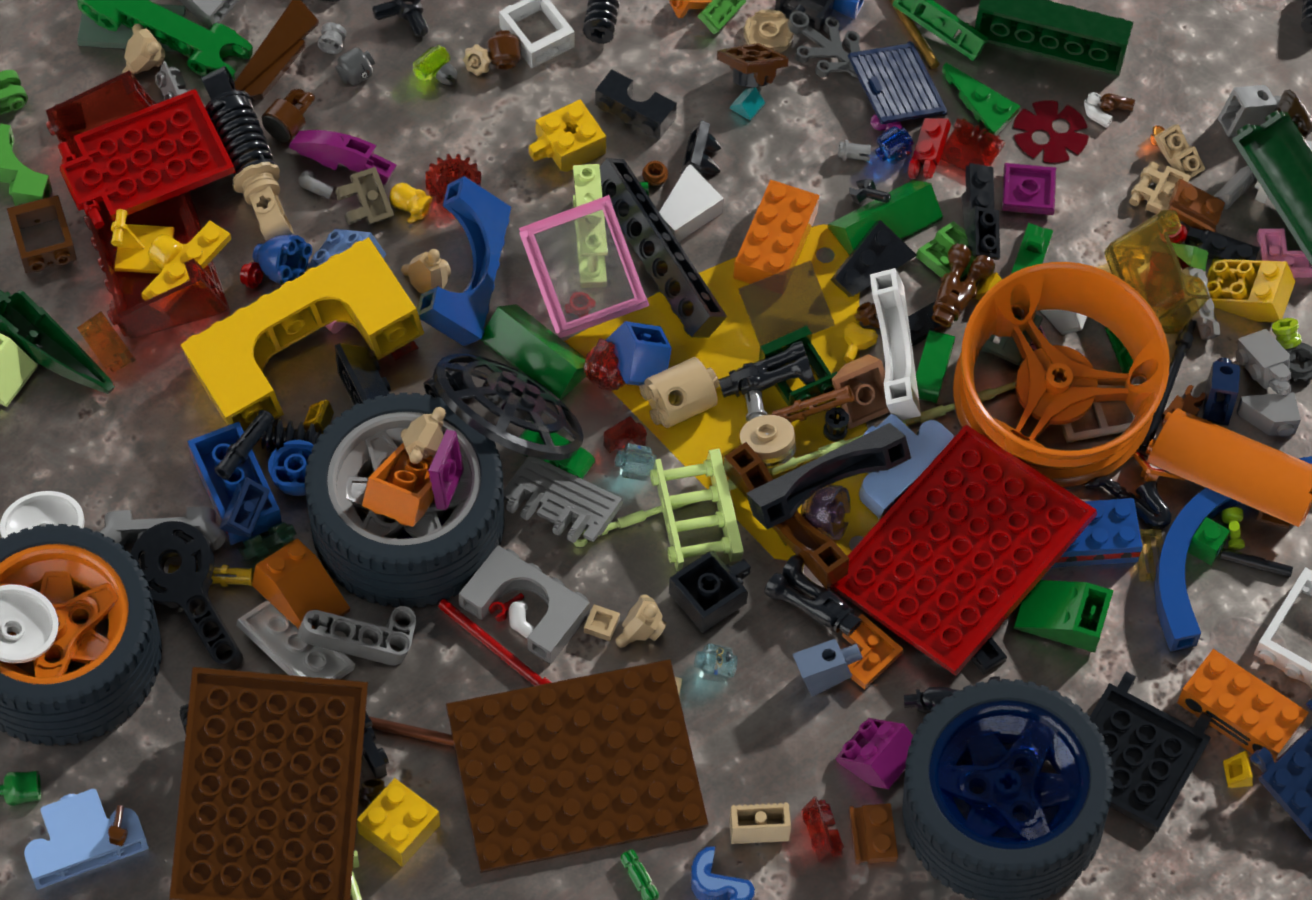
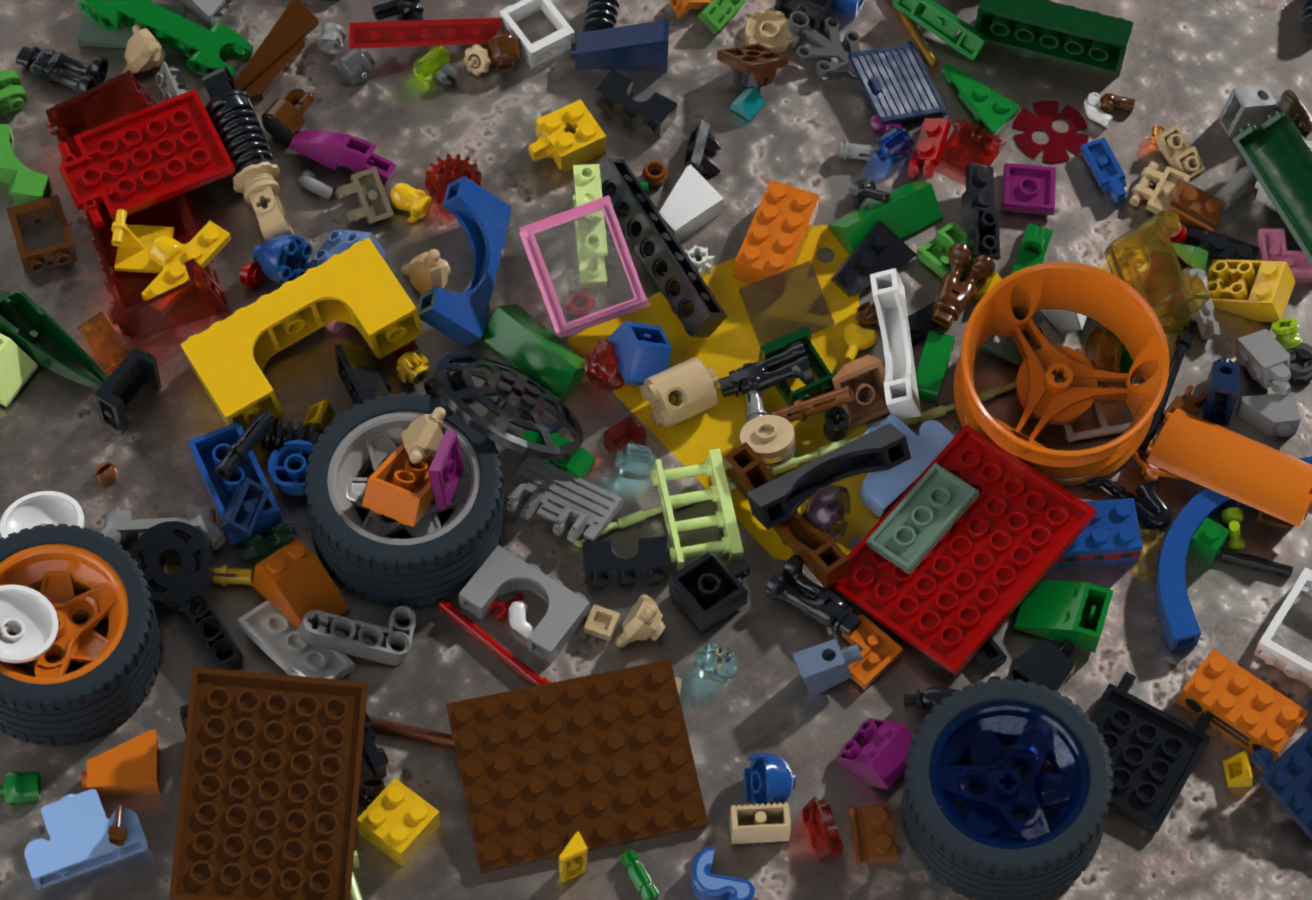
none -> black piece [16,46,109,100]
none -> orange slope [81,729,160,798]
none -> black panel [94,347,162,435]
none -> dark orange hinge [95,462,118,486]
none -> red plate [348,18,501,49]
none -> yellow gear [396,351,430,385]
none -> yellow slope [559,831,588,883]
none -> dark blue slope [571,20,669,72]
none -> black arch [582,536,669,586]
none -> white gear [684,245,714,277]
none -> blue cylinder [743,753,796,805]
none -> sand green tile [866,463,979,575]
none -> black torso [1008,640,1076,693]
none -> blue hinge [1080,138,1127,205]
none -> clear orange hinge [1085,326,1121,388]

